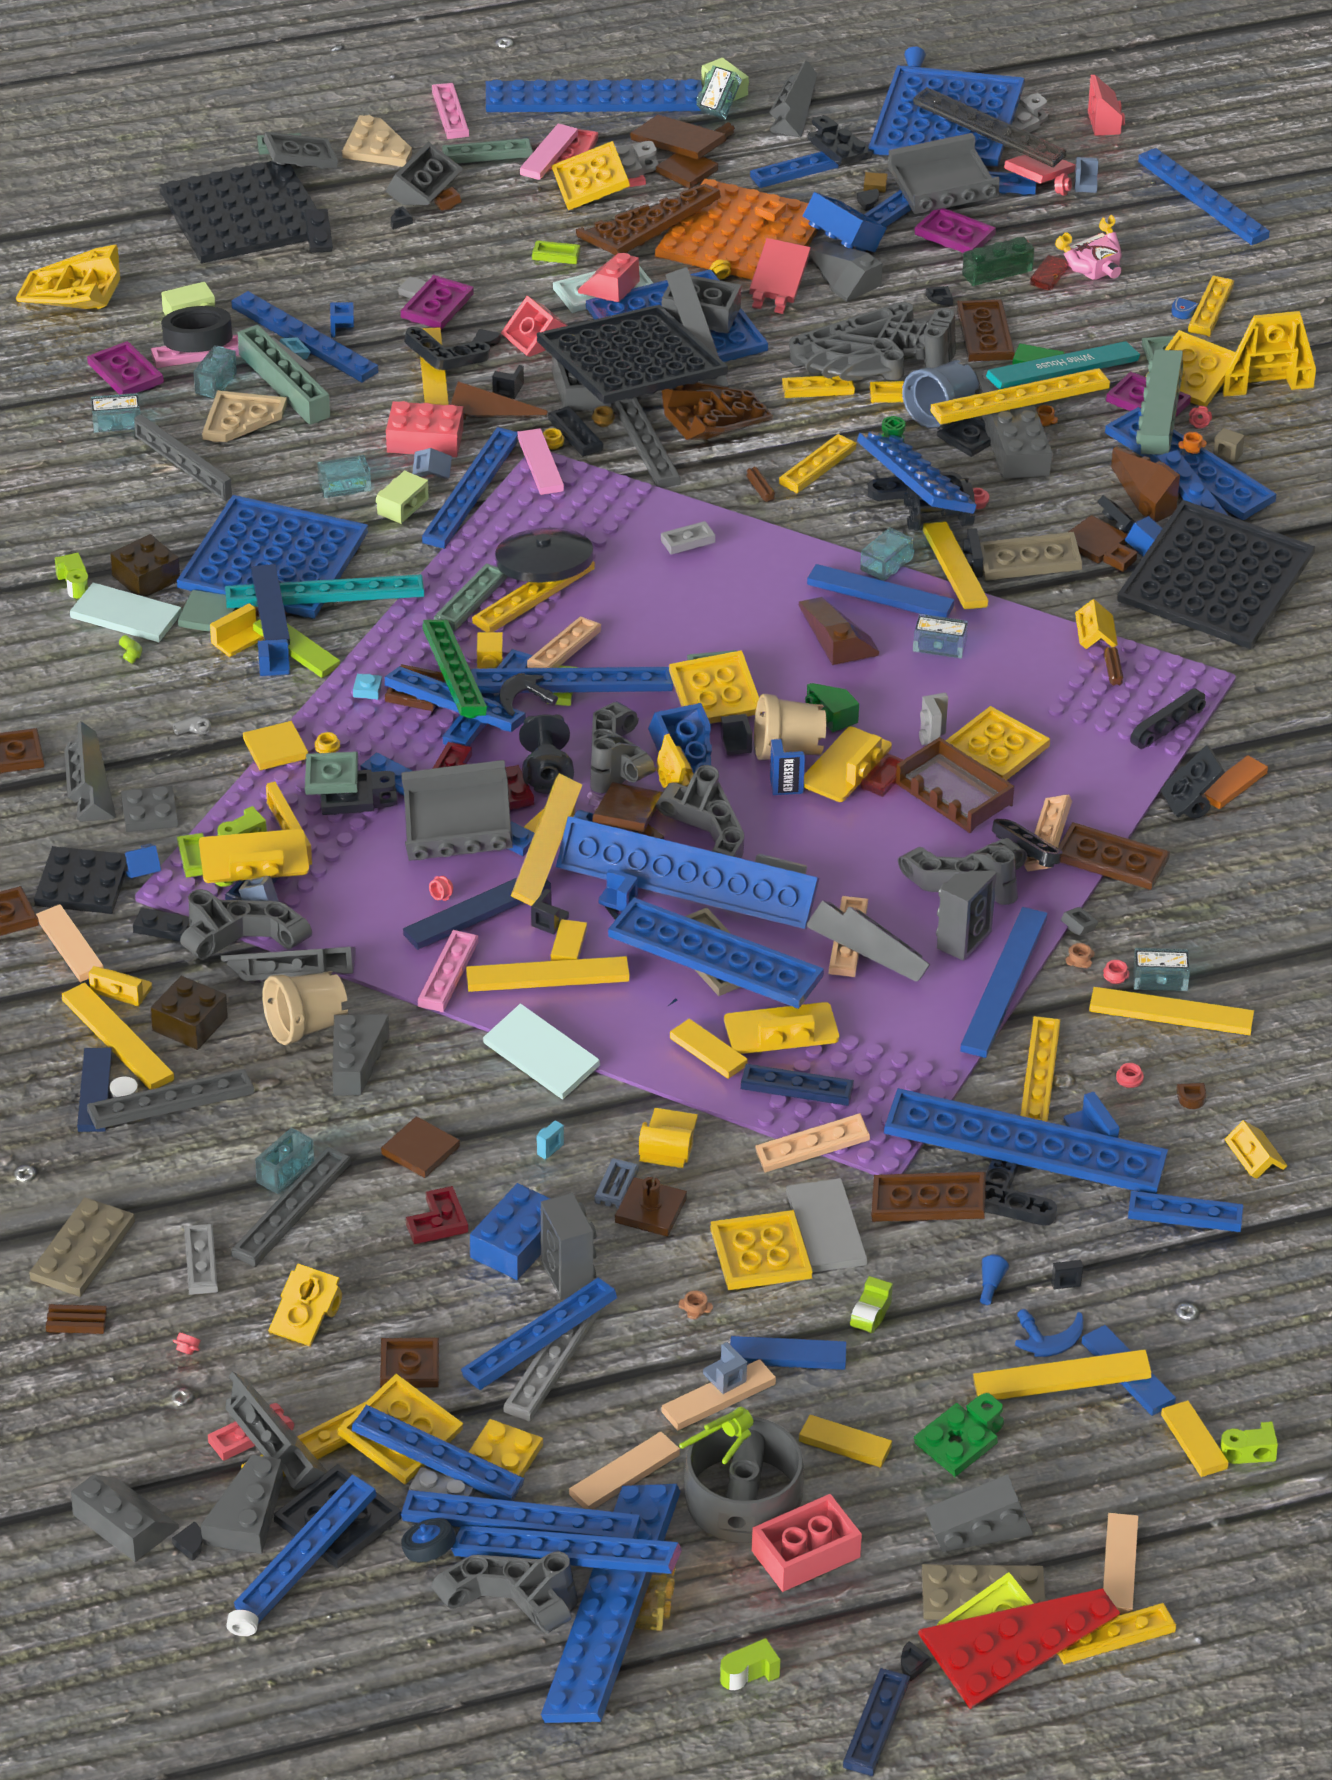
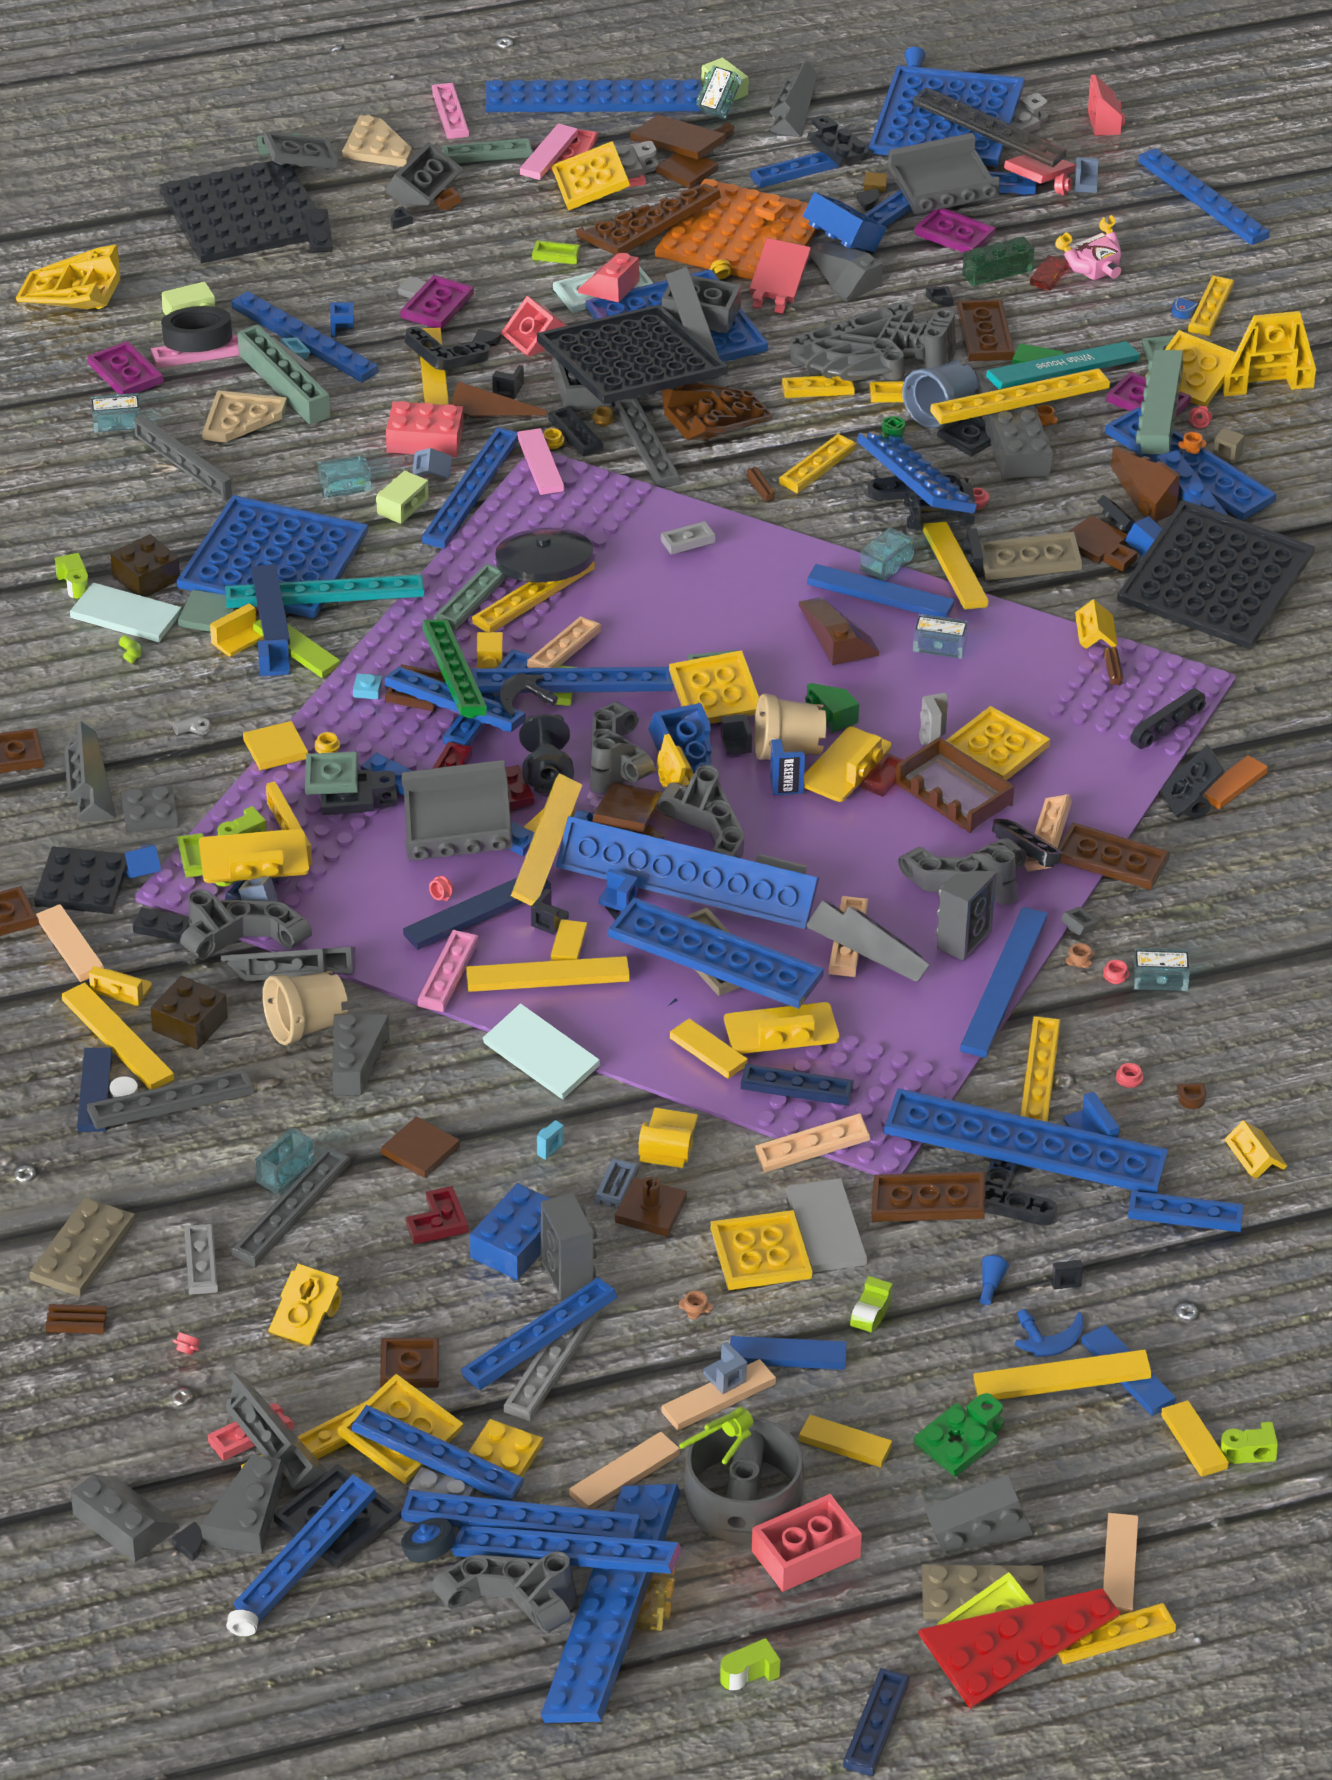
clear light blue brick [194,345,237,399] -> none
black tile [900,1641,932,1682] -> none
yellow tile [1089,987,1254,1035] -> none

